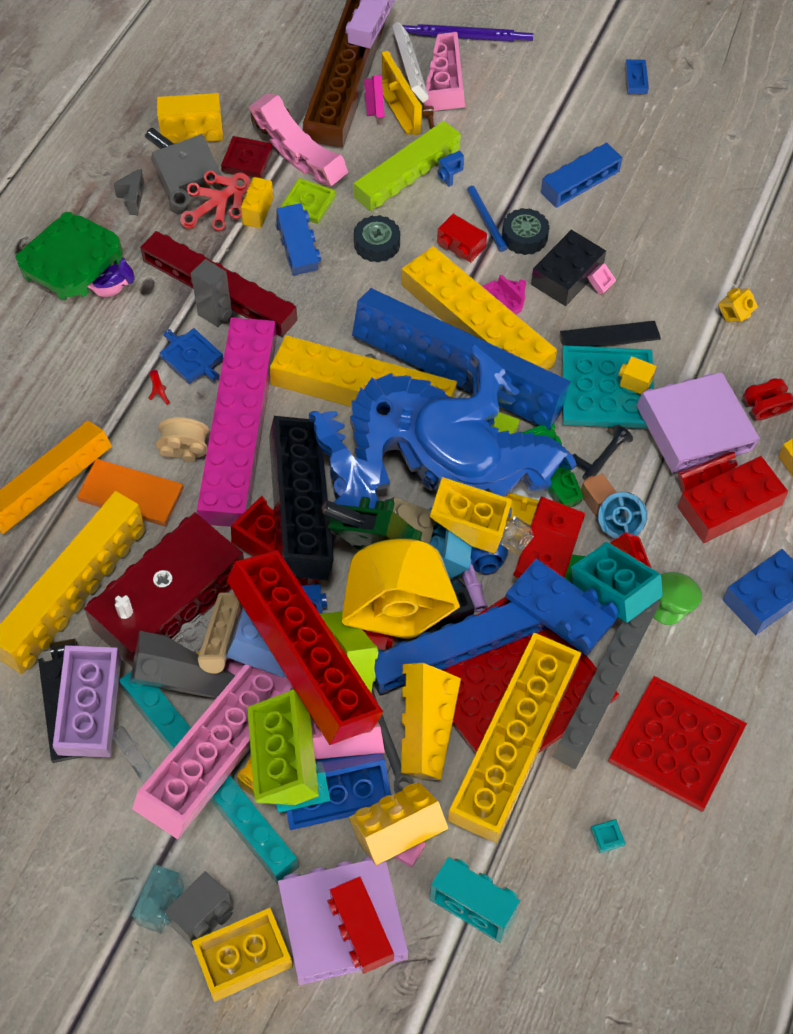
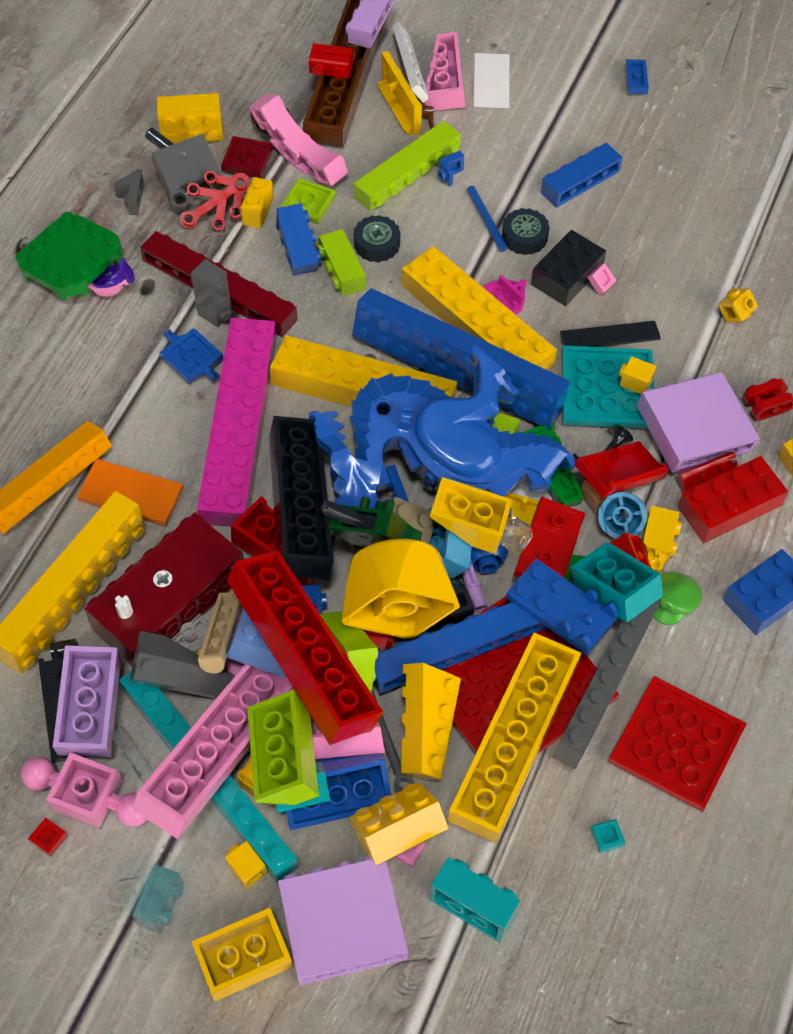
red bar [148,370,170,405] -> none
tan wheel [156,417,210,462] -> none
dark grey brick [164,871,233,949] -> none
red brick [327,876,394,974] -> none
dark pink slope [364,75,385,118] -> none
dark purple axle [402,24,534,42] -> none
red brick [437,213,487,263] -> none
none -> bright pink brick [21,752,147,829]
none -> red plate [28,817,68,856]
none -> yellow brick [225,841,268,890]
none -> red brick [308,43,353,79]
none -> lime brick [316,229,366,297]
none -> blue plate [385,464,409,502]
none -> white sticker [473,53,510,108]
none -> red container [575,441,668,498]
none -> yellow hinge [642,505,682,574]

